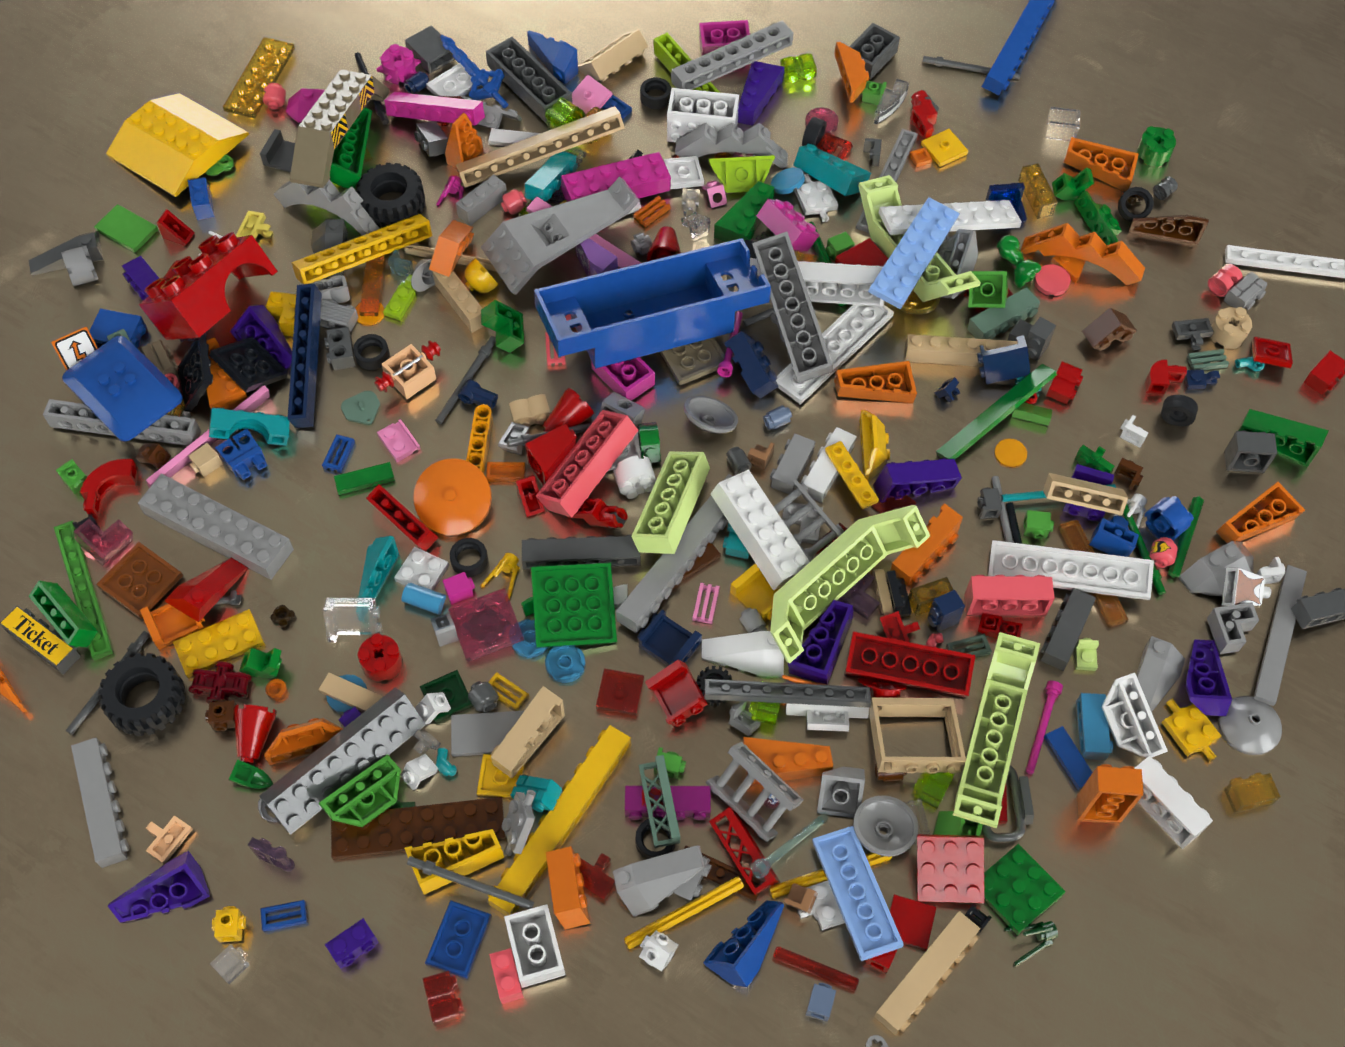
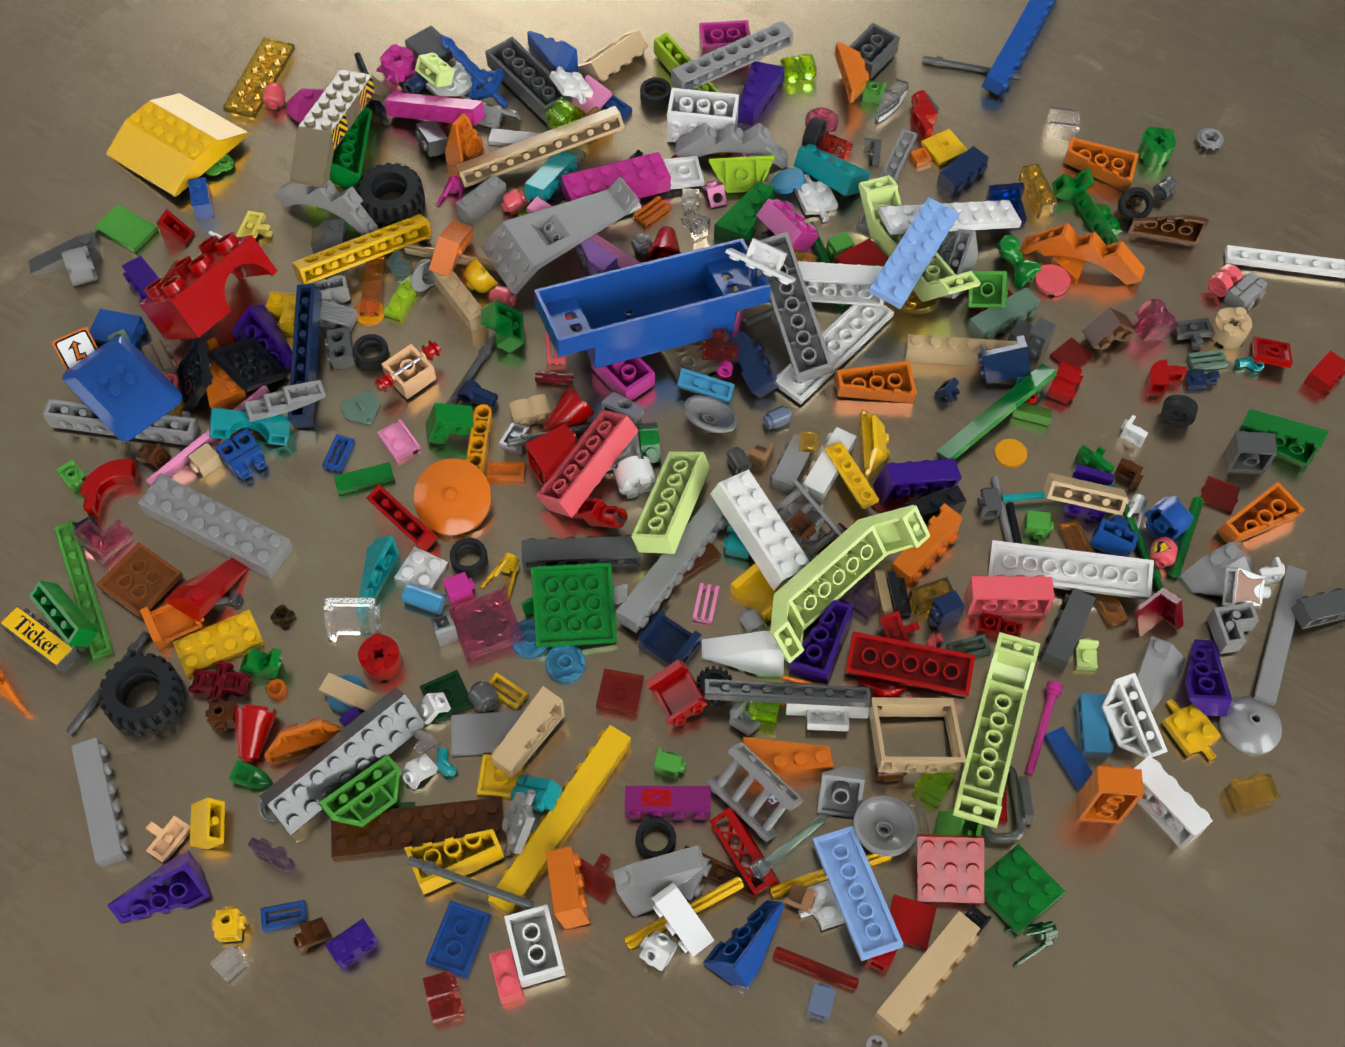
dark grey panel [260,129,295,172] -> none
red slope [515,475,545,517] -> none
sand green fence [639,755,680,848] -> none
none -> yellow brick [190,798,225,850]
none -> light grey slope [244,380,326,422]
none -> reddish brown bracket [292,917,331,954]
none -> yellowish green brick [415,53,455,88]
none -> green brick [425,403,474,444]
none -> coral head [488,286,516,307]
none -> dark red pin [535,370,574,386]
none -> white plate [549,66,593,104]
none -> white brick [651,882,715,957]
none -> dark azure plate [676,368,735,403]
none -> clear red plate [702,328,738,361]
none -> white bracket [725,238,796,285]
none -> reddish brown bracket [786,509,816,540]
none -> clear yellow plate [799,431,819,453]
none -> black arch [904,485,966,524]
none -> dark blue brick [937,146,989,195]
none -> clear red piece [1050,337,1094,368]
none -> clear pink brick [1133,299,1179,341]
none -> dark red bracket [1134,587,1184,636]
none -> light grey gear [1196,128,1224,151]
none -> clear red piece [1200,476,1240,514]

